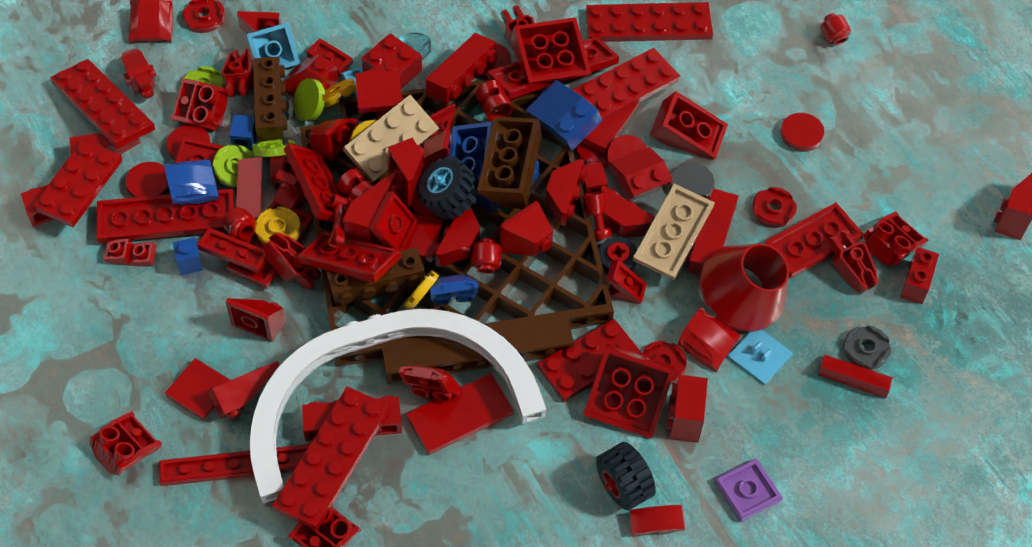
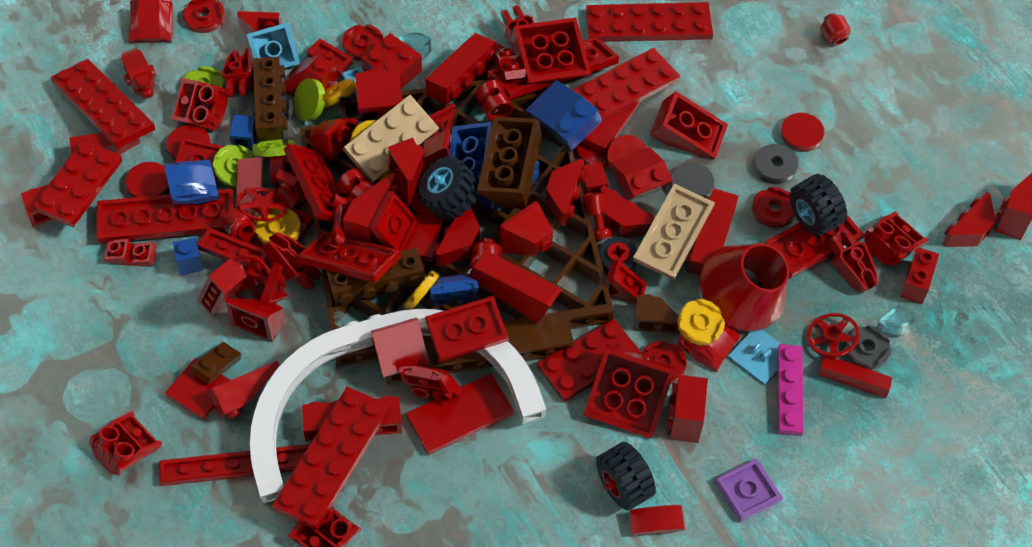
none -> reddish brown plate [191,341,241,384]
none -> red brick [197,258,247,317]
none -> red wheel [233,254,271,300]
none -> red wheel [237,187,288,222]
none -> red tile [260,262,288,305]
none -> red tile [342,24,383,61]
none -> tile [371,317,429,378]
none -> red tile [425,296,509,362]
none -> red slope [468,250,562,324]
none -> red slope [494,48,526,80]
none -> reddish brown slope [634,294,680,335]
none -> yellow tile [677,299,725,345]
none -> dark grey tile [754,144,798,183]
none -> dark pink plate [777,344,804,436]
none -> black wheel [789,174,847,236]
none -> red wheel [807,313,860,359]
none -> clear light blue brick [876,304,916,338]
none -> red slope [943,192,996,247]

